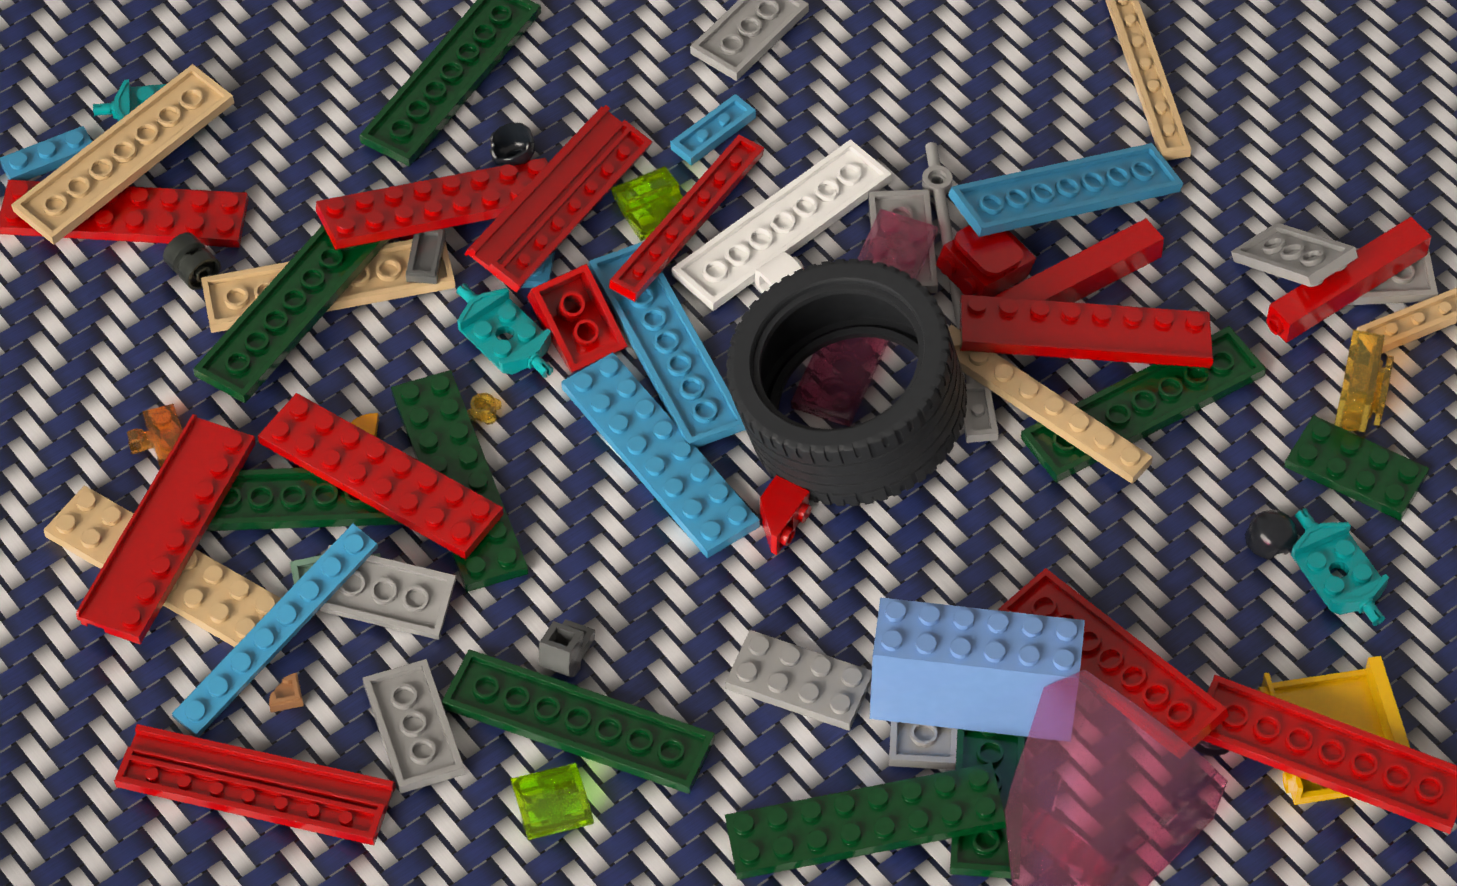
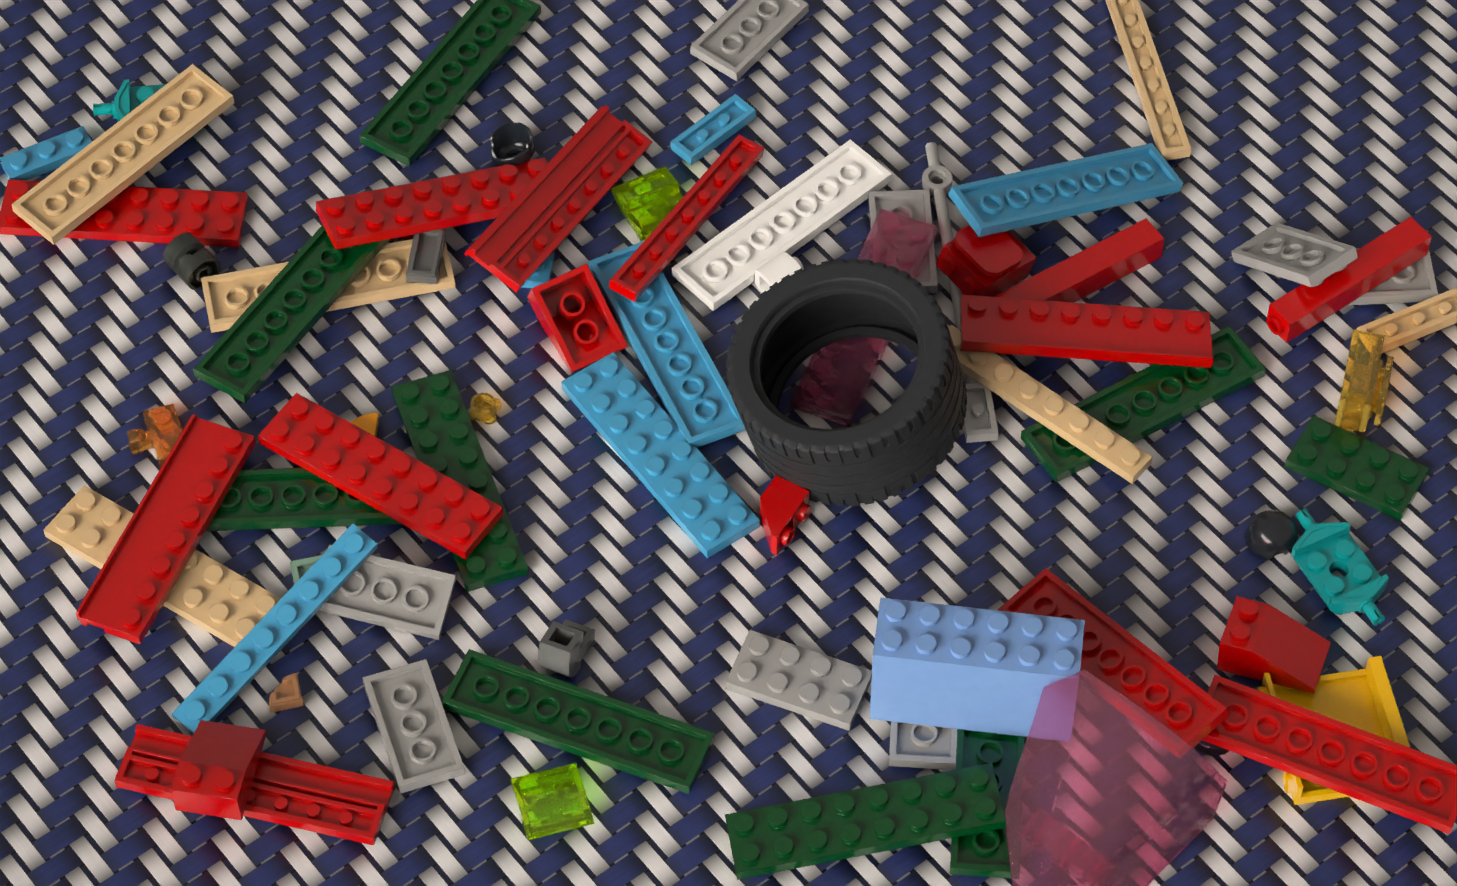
teal plate [456,283,553,378] -> none
none -> red slope [170,720,267,820]
none -> red slope [1217,596,1331,694]

